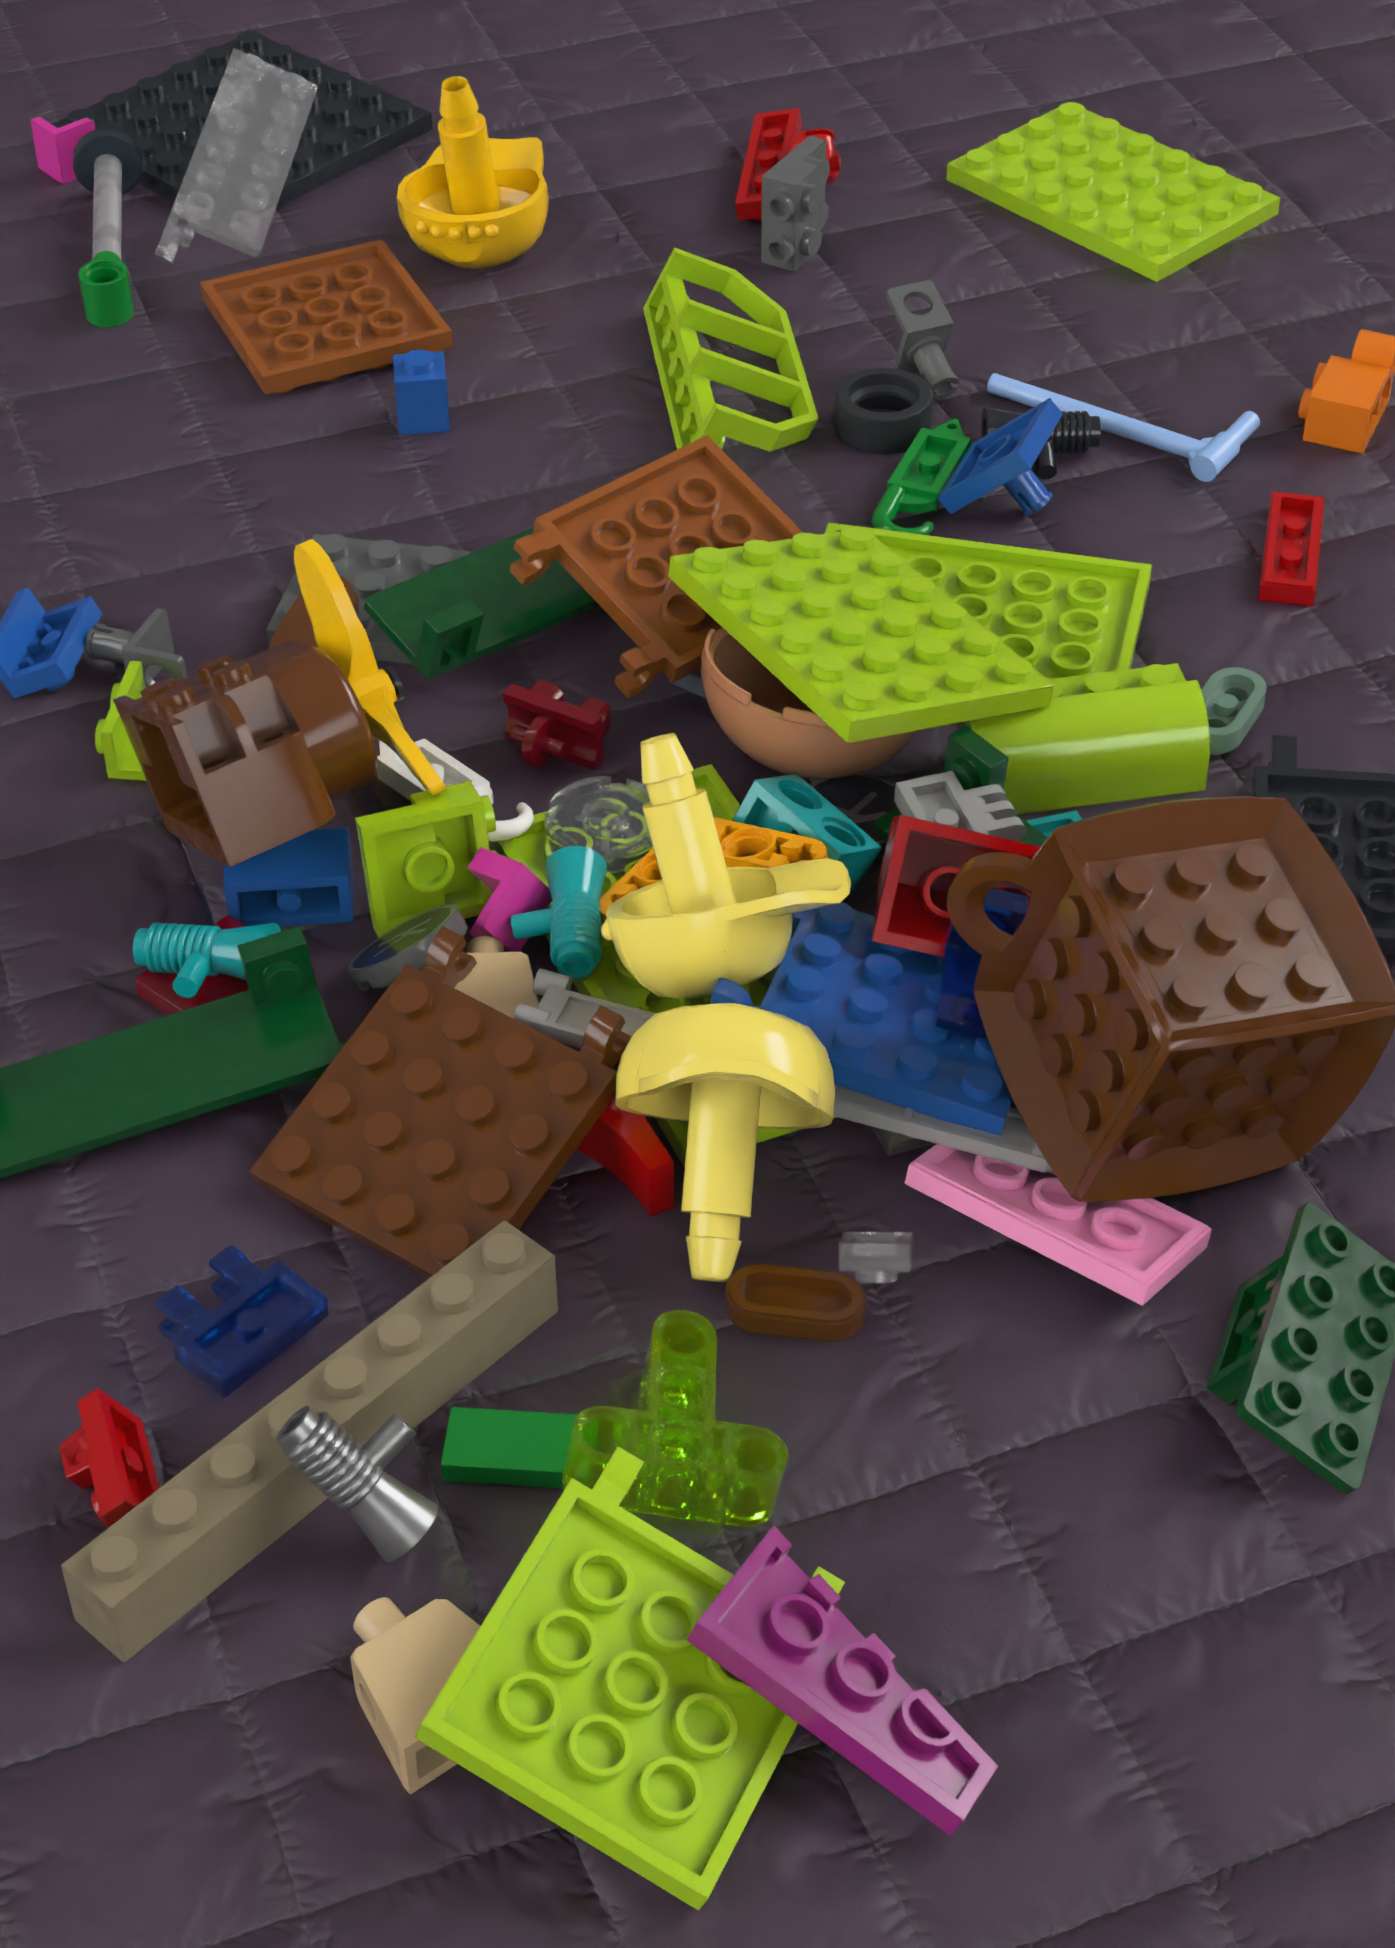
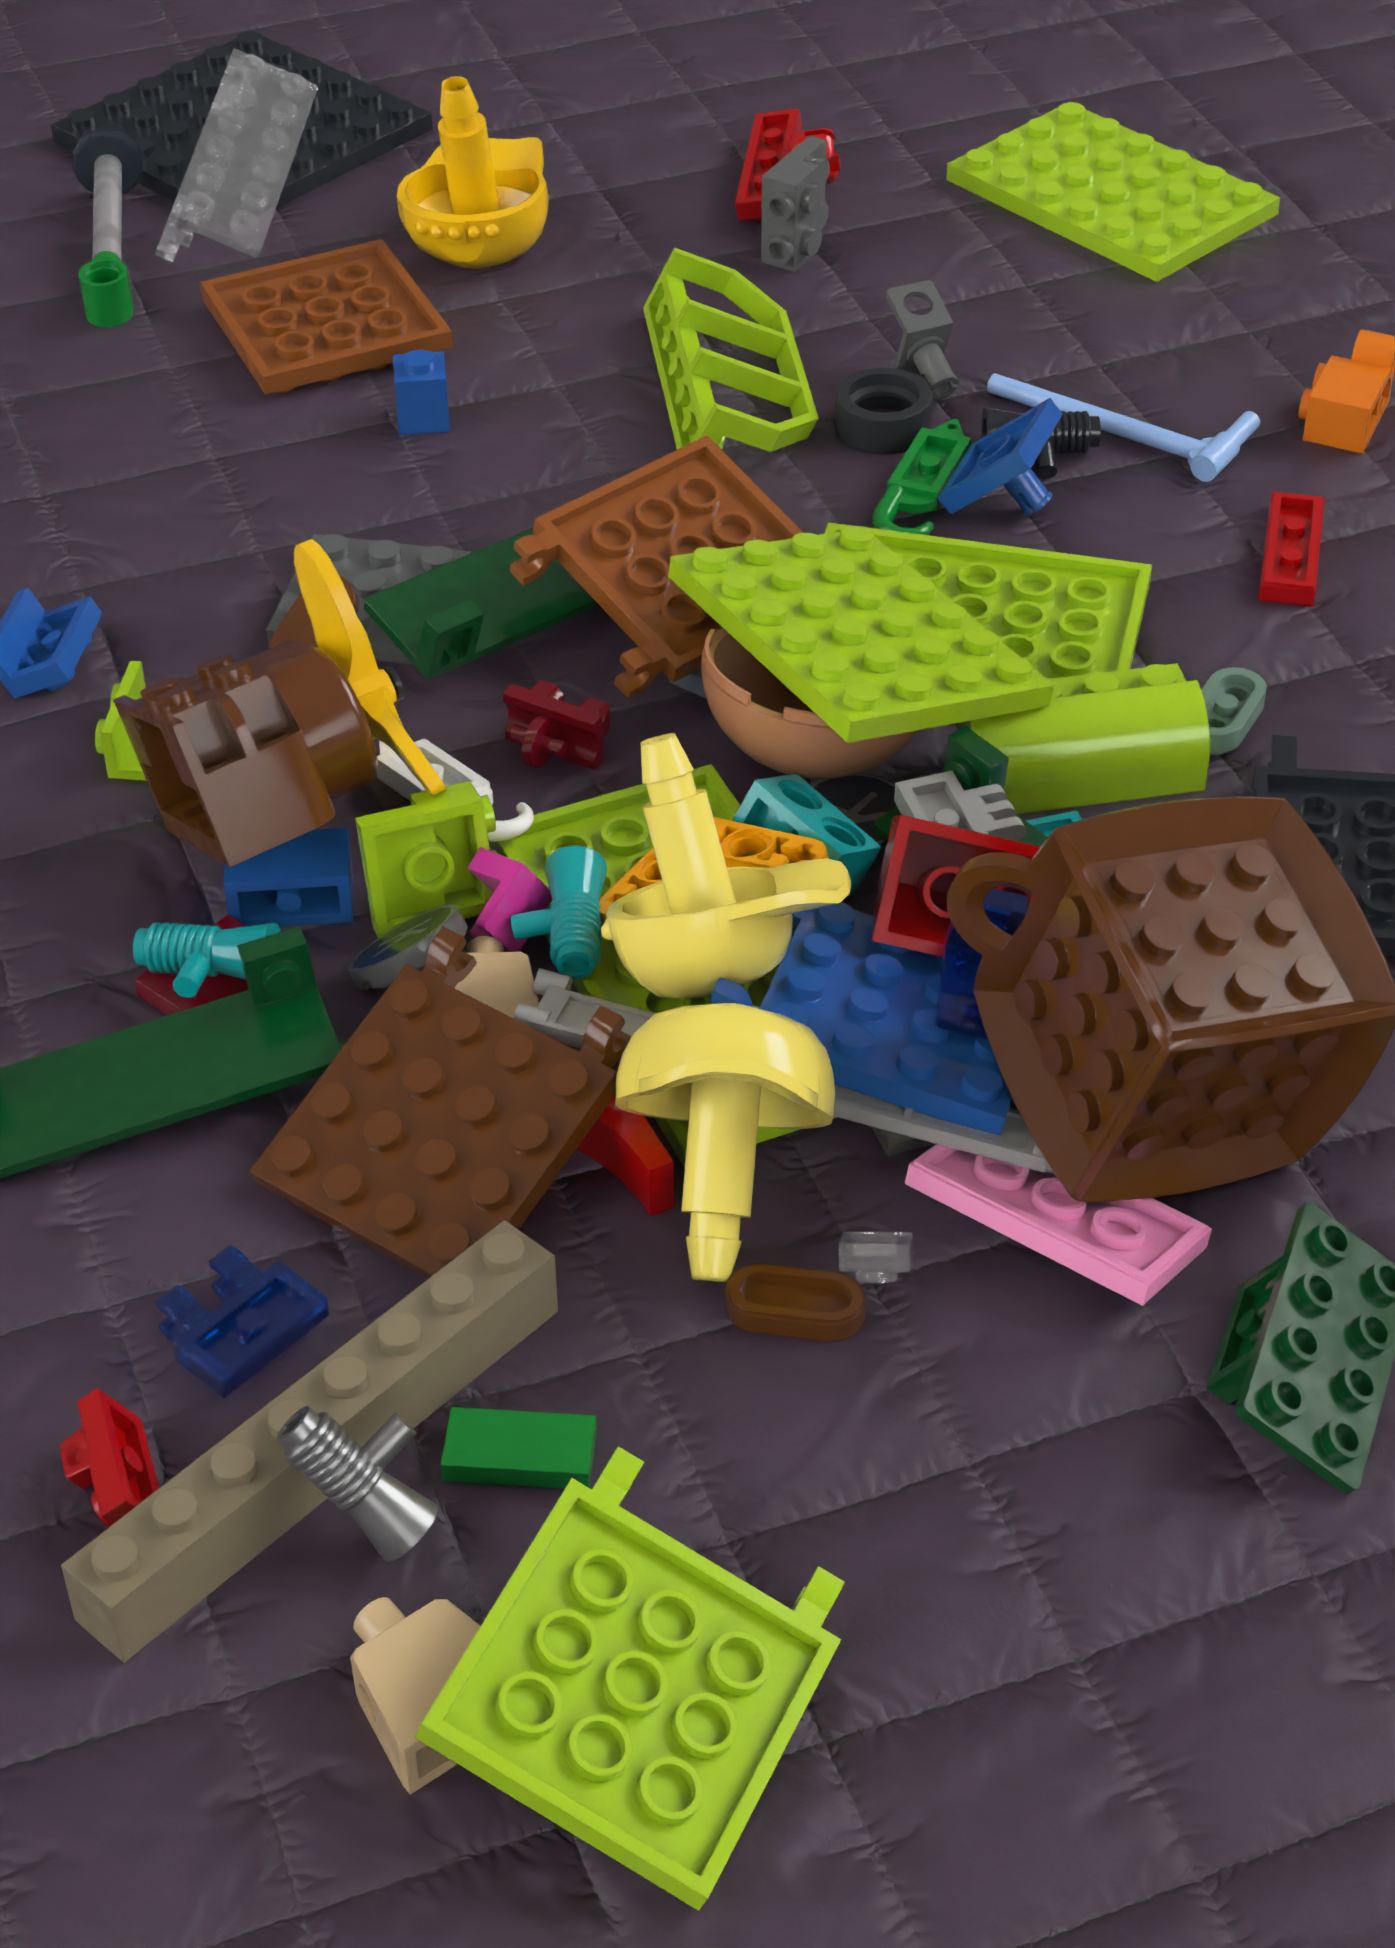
dark pink panel [30,117,95,184] -> none
dark grey bracket [85,608,188,687] -> none
clear tile [545,776,653,873] -> none
clear neon green beam [562,1310,789,1526] -> none
magenta wing [687,1525,998,1837] -> none

